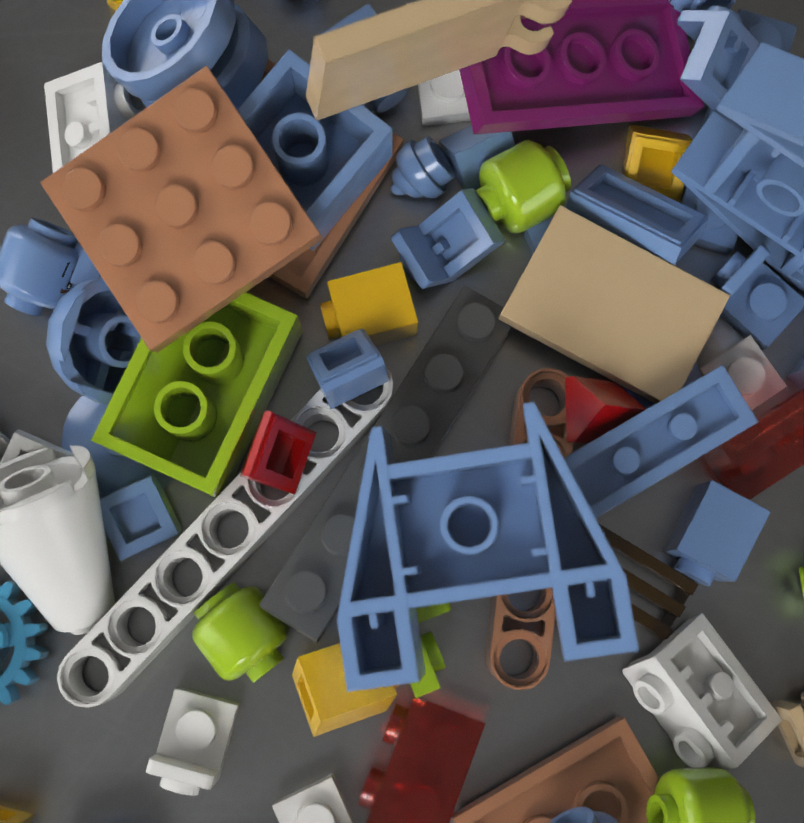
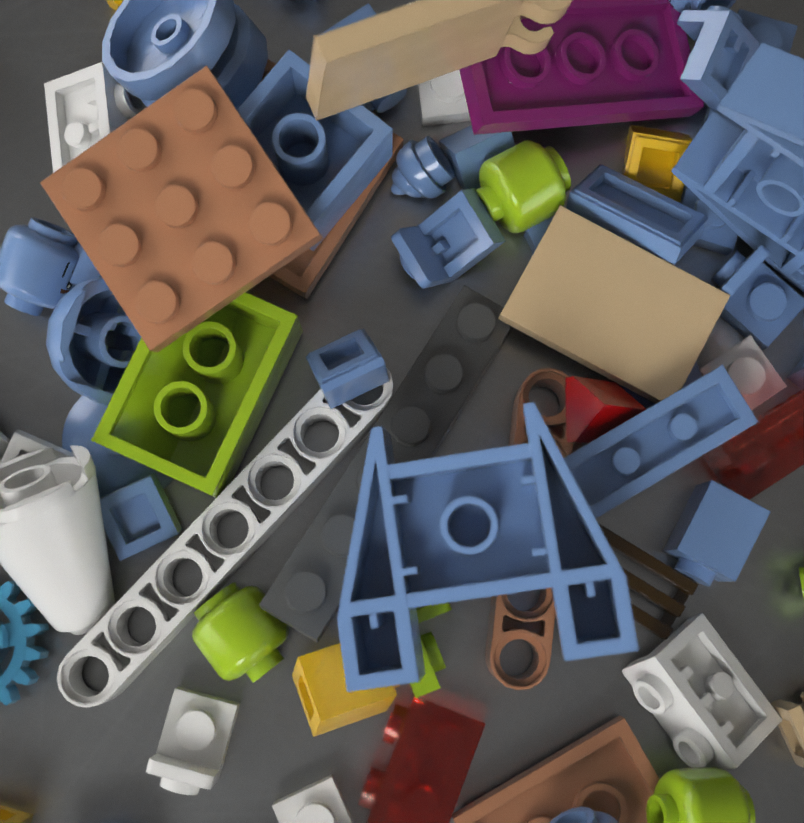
red slope [240,410,317,495] -> none
yellow brick [319,262,418,346] -> none

